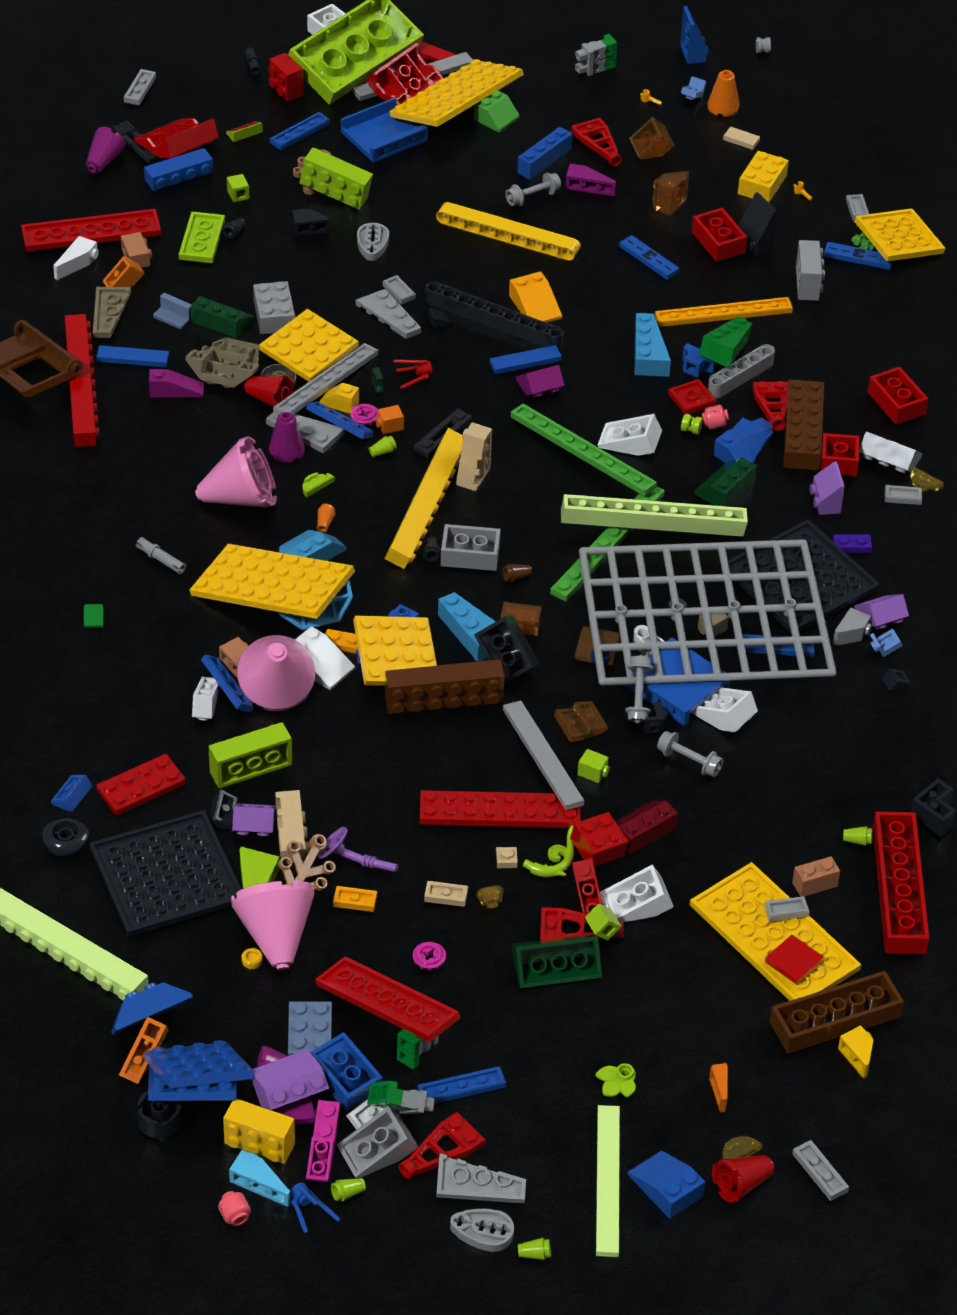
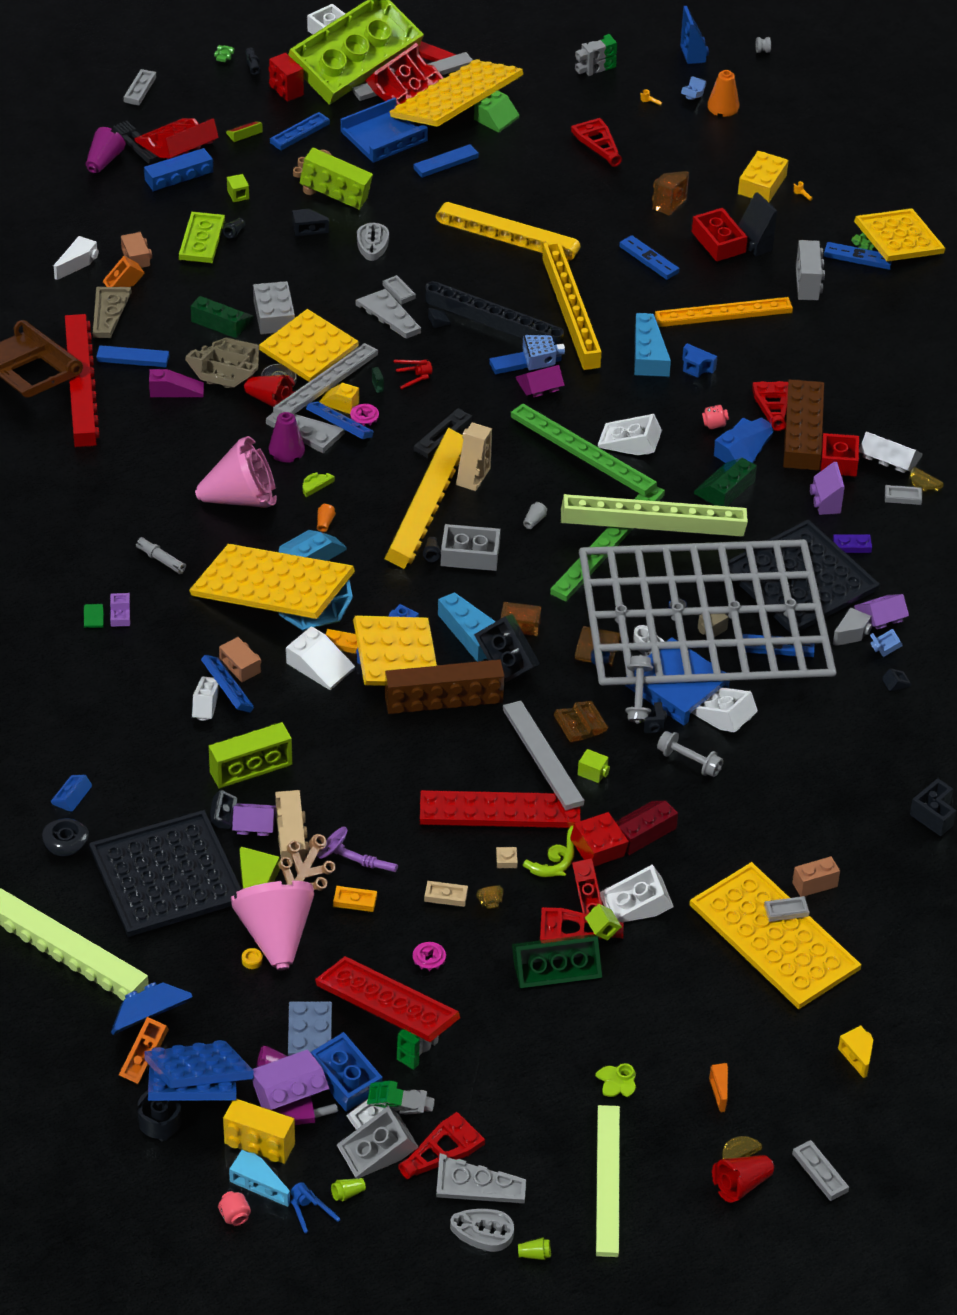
red plate [21,209,161,251] -> none
red plate [96,754,186,816] -> none
sand blue panel [153,293,191,329] -> none
bright pink cone [238,635,315,711] -> none
dark pink slope [306,1100,340,1182] -> none
lime cone [369,436,397,458] -> none
orange brick [375,405,404,434] -> none
blue tile [418,1066,506,1104] -> none
reddish brown cone [502,564,532,582] -> none
light grey piece [506,173,561,206] -> none
light orange slope [509,272,562,323] -> none
blue brick [517,127,572,179] -> none
magenta slope [566,164,616,196] -> none
blue slope [628,1150,705,1219] -> none
clear orange slope [629,116,674,159] -> none
red tile [668,379,717,414] -> none
lime wheel [681,414,703,435] -> none
green wedge [699,317,752,368] -> none
light grey beam [708,344,775,398] -> none
tan tile [723,127,760,150] -> none
red tile [765,934,824,985] -> none
reddish brown brick [769,971,904,1054] -> none
lime cone [843,826,873,846] -> none
light grey tile [846,194,869,221] -> none
red brick [868,367,928,425] -> none
red brick [873,812,929,954] -> none
none -> medium lavender slope [110,593,130,627]
none -> bright green piece [214,45,235,62]
none -> blue tile [414,144,479,178]
none -> medium blue torso [523,335,565,370]
none -> light grey cone [523,502,547,529]
none -> yellow brick [543,241,602,370]

